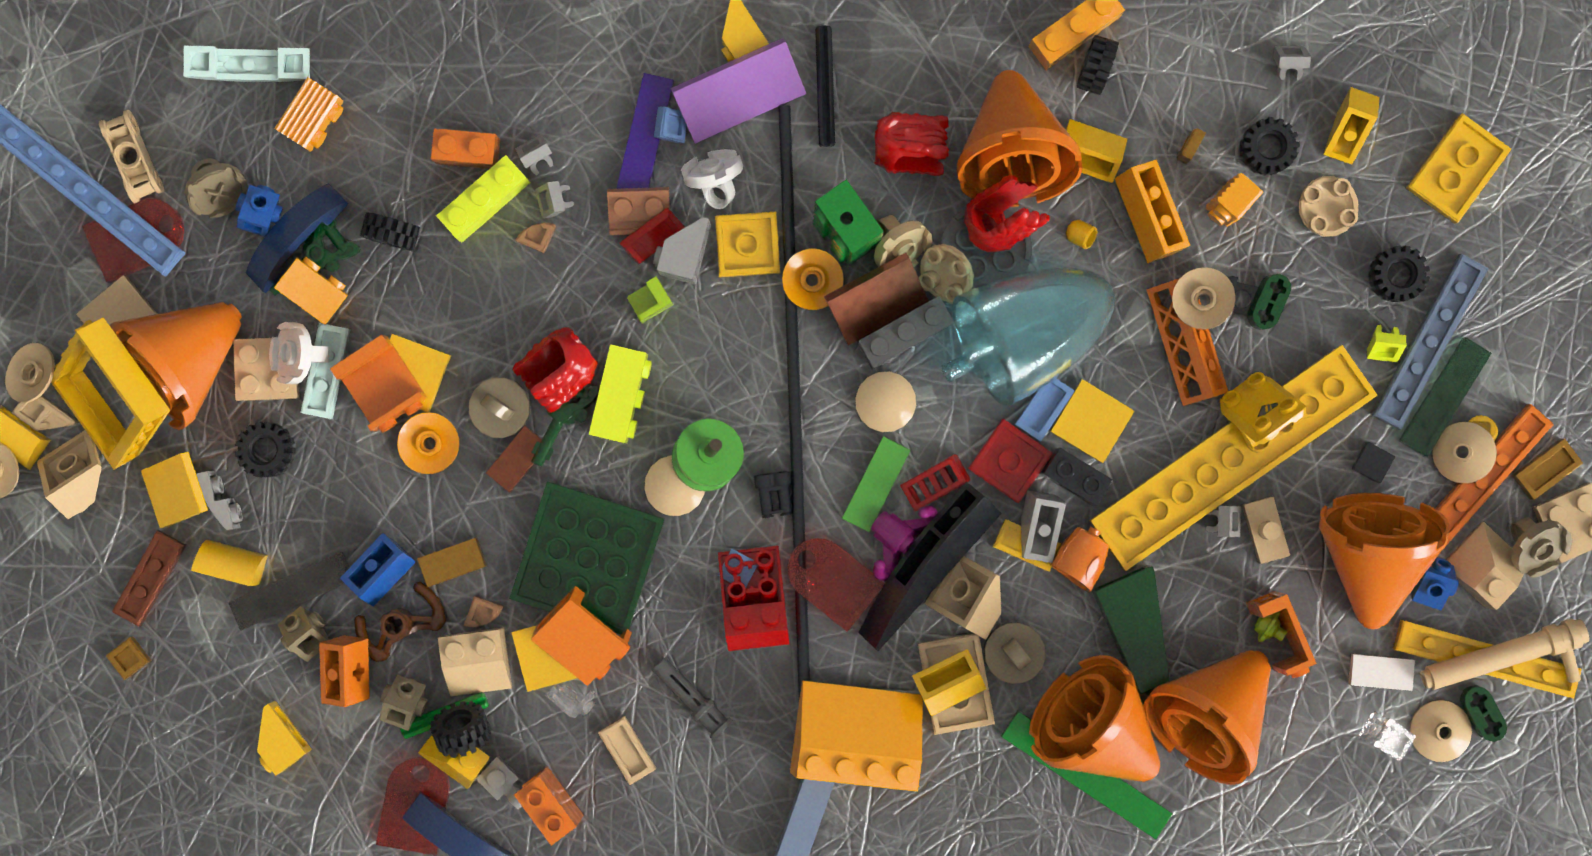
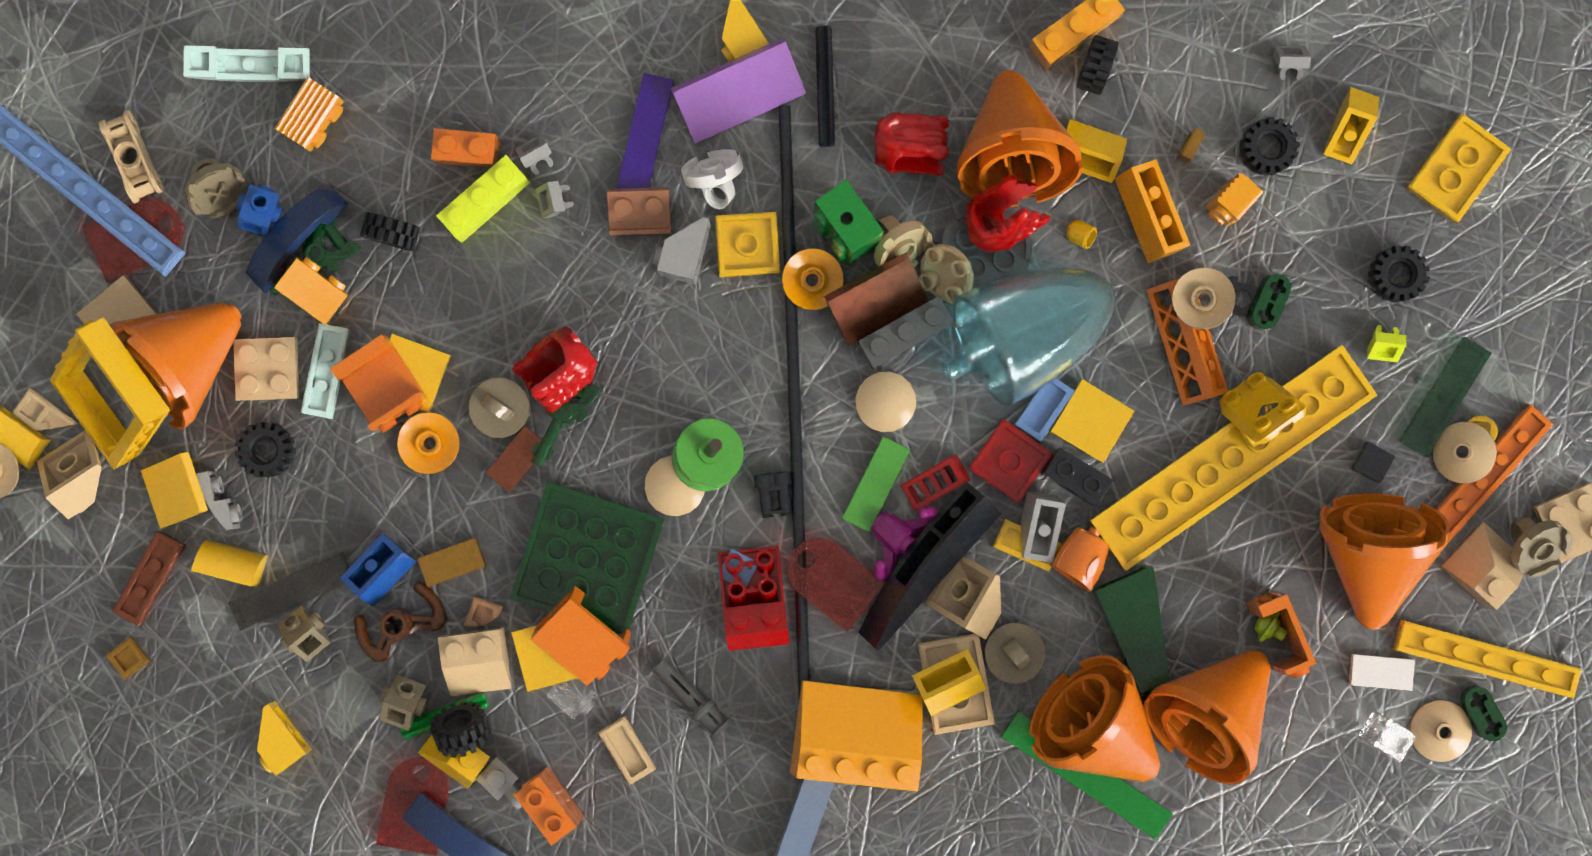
tan dish [5,343,55,403] -> none
white tile [269,322,329,384] -> none
orange brick [319,635,370,707] -> none
medium nougat tile [515,222,557,254] -> none
neon yellow brick [589,344,652,444] -> none
red tile [619,207,685,265] -> none
lime panel [627,276,673,323] -> none
medium blue tile [654,107,687,143] -> none
light grey tile [1206,506,1241,537] -> none
tan tile [1242,497,1290,564] -> none
tan dish [1299,176,1358,237] -> none
sand blue tile [1372,254,1489,430] -> none
blue brick [1411,558,1459,610] -> none
tan cylinder [1420,618,1589,690] -> none
pearl gold tile [1512,439,1583,500] -> none

